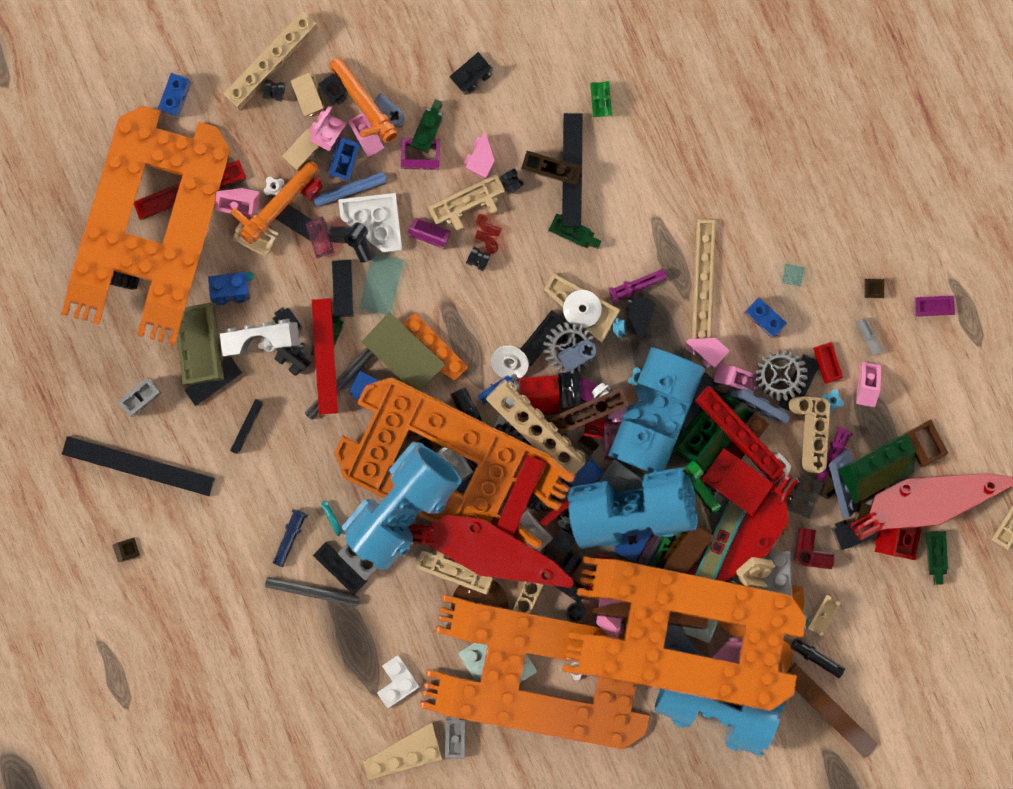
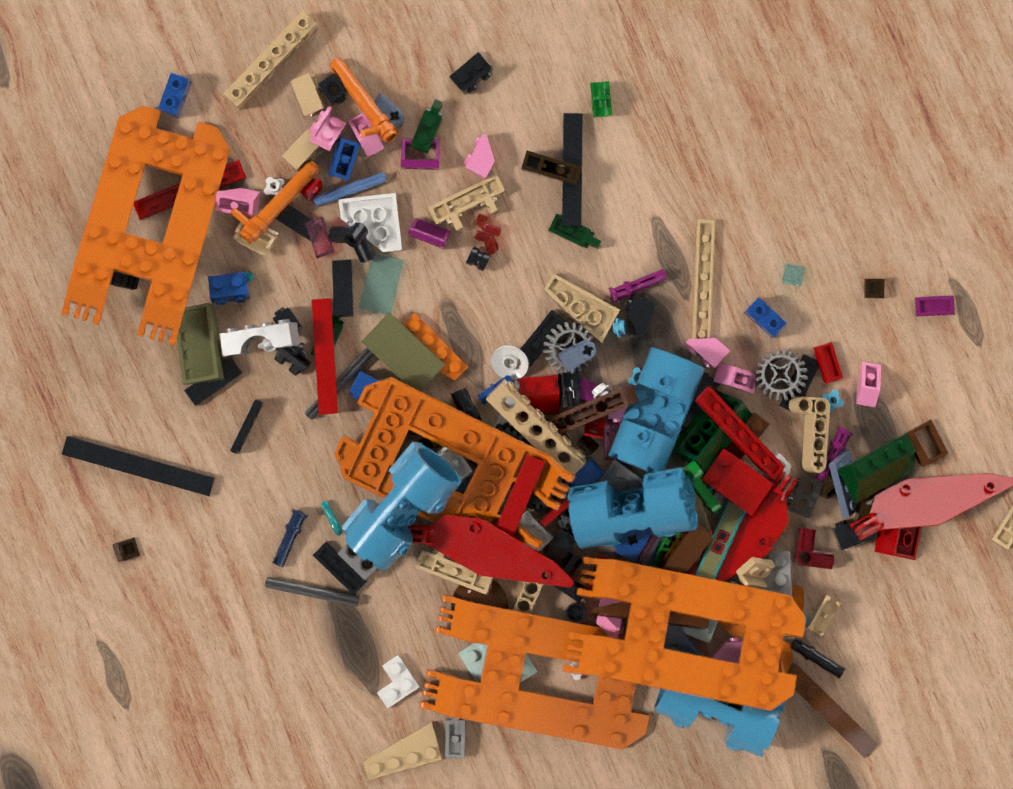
light grey brick [118,377,162,417] -> none
black wheel [263,79,286,102] -> none
black wheel [499,168,525,194] -> none
white dish [563,290,602,328] -> none
sand blue wing [726,388,791,423] -> none
light grey axle [856,318,883,356] -> none
dark green hinge [926,531,948,585] -> none

